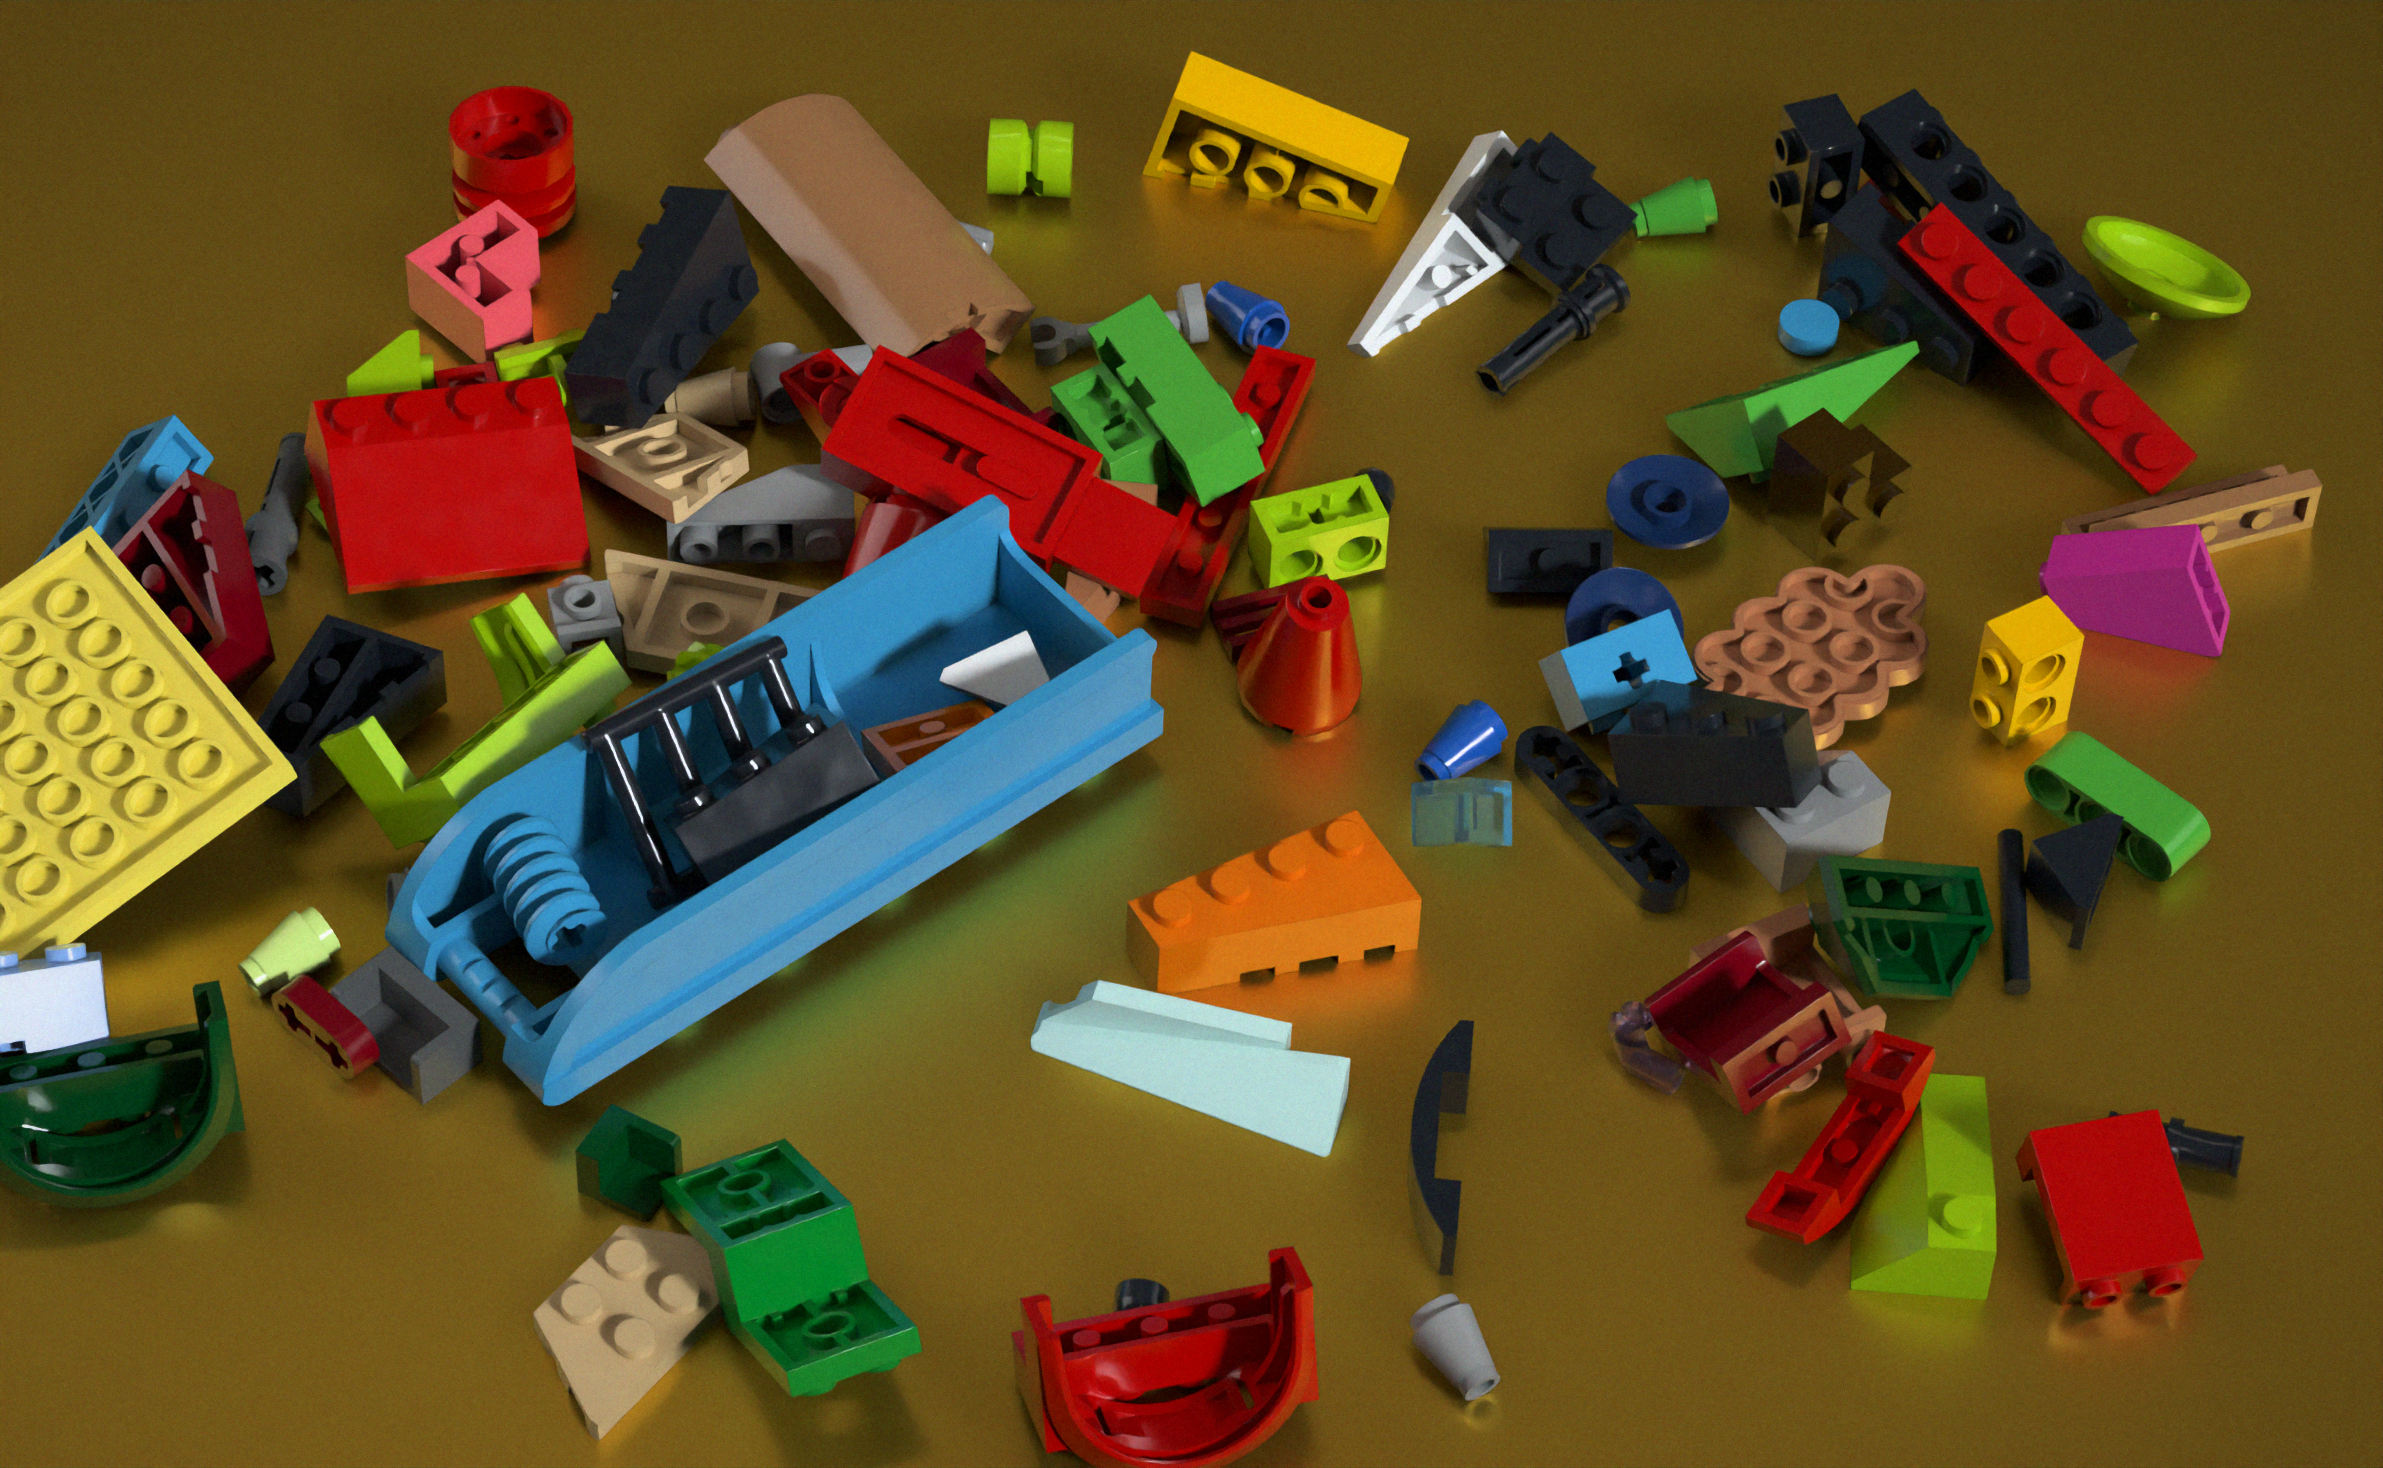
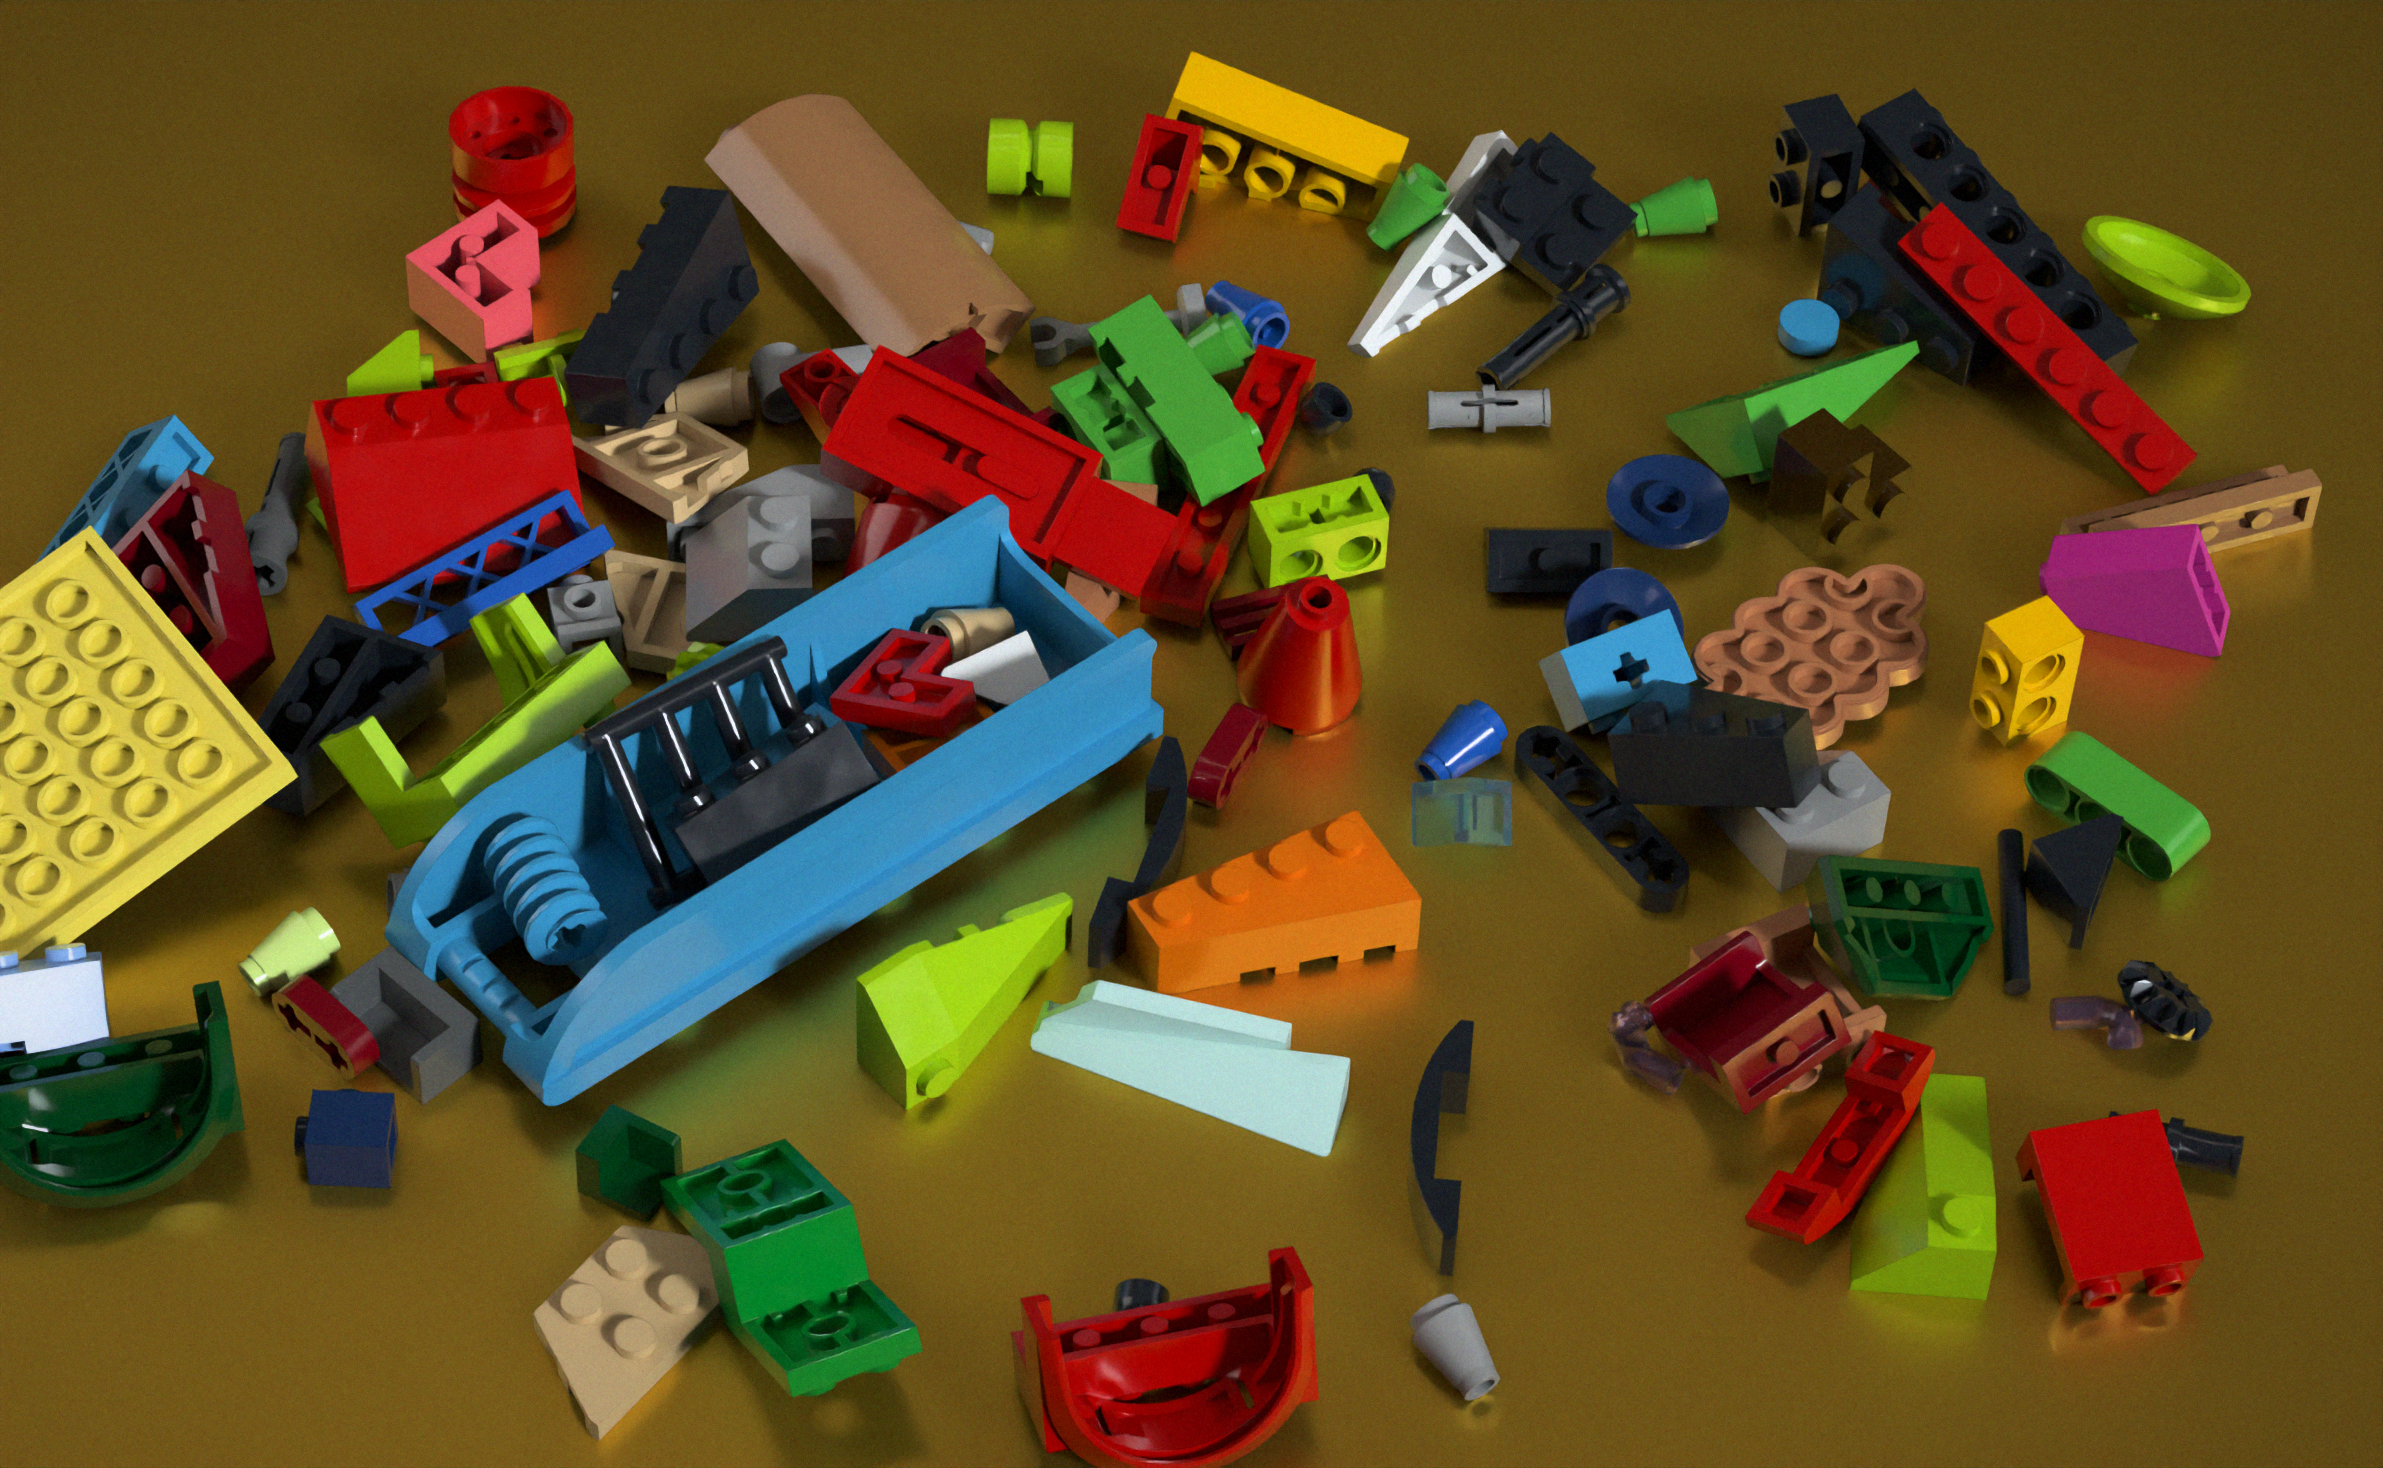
none -> dark blue brick [294,1089,399,1189]
none -> blue fence [351,489,616,648]
none -> light grey slope [686,495,813,642]
none -> red plate [829,628,977,738]
none -> lime wedge [856,892,1073,1111]
none -> tan cone [920,607,1015,668]
none -> black slope [1088,735,1188,969]
none -> red slope [1115,113,1204,244]
none -> bright green cone [1184,311,1256,376]
none -> dark red beam [1187,702,1268,810]
none -> black hinge [1299,382,1352,436]
none -> bright green cone [1366,163,1450,252]
none -> light grey pin [1427,384,1551,433]
none -> arm [2049,995,2146,1050]
none -> black gear [2117,960,2213,1042]

